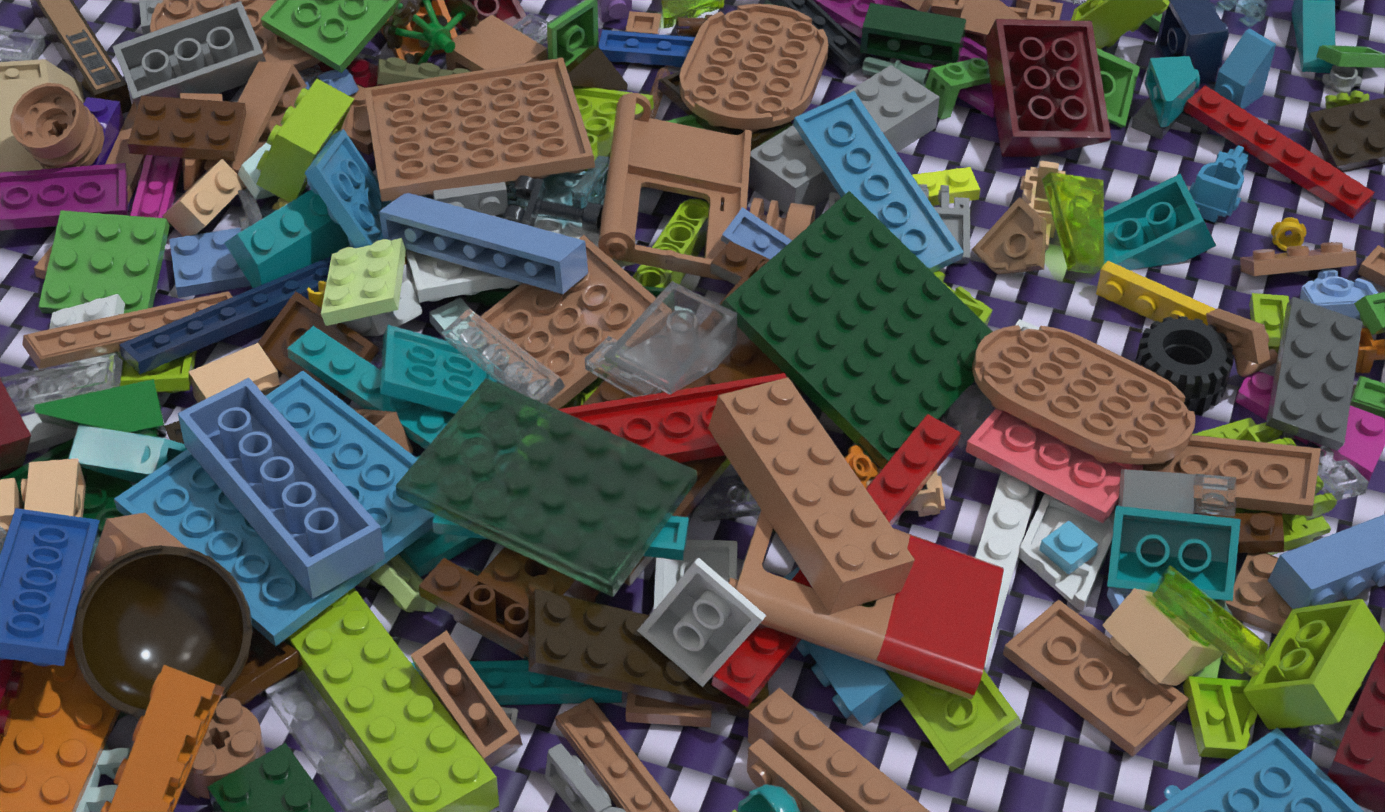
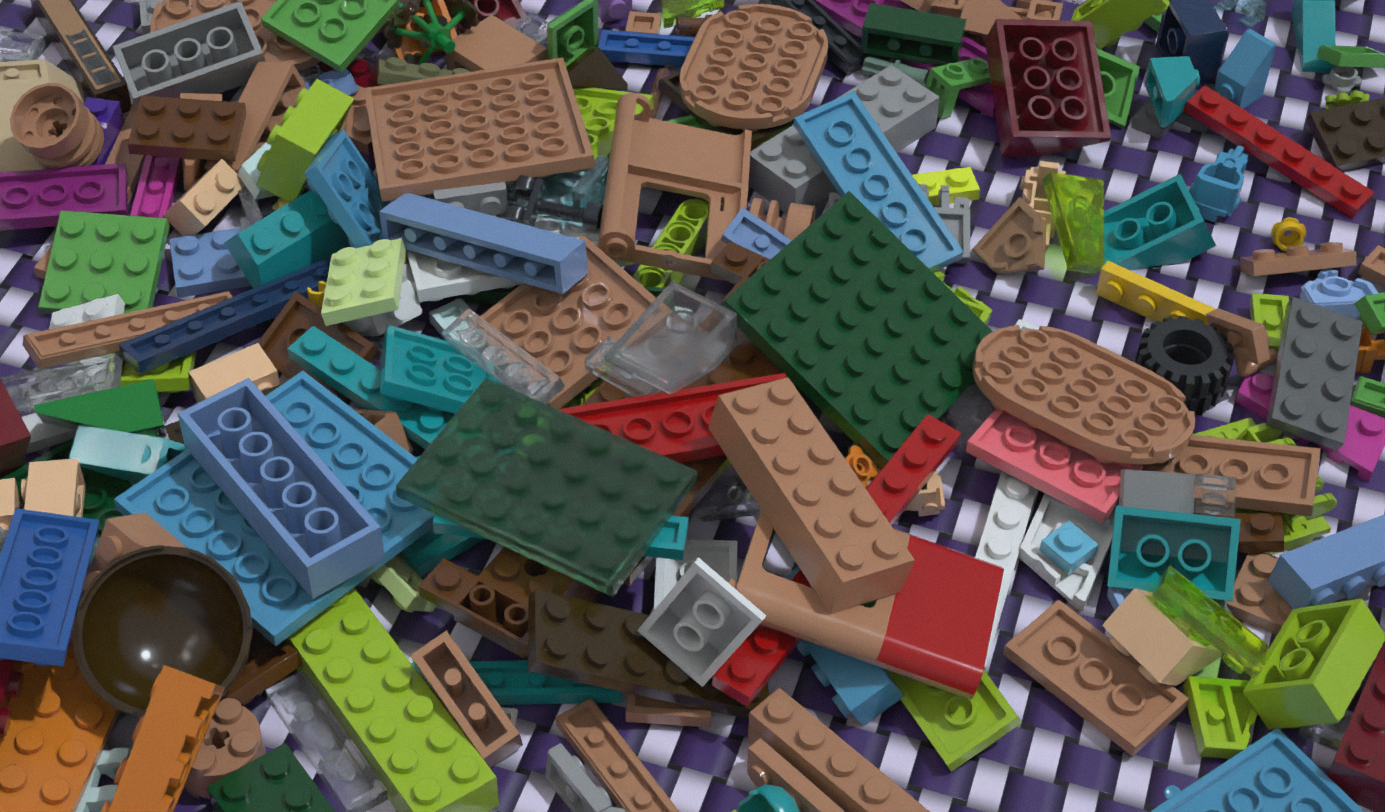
clear plate [1318,446,1369,501] -> none

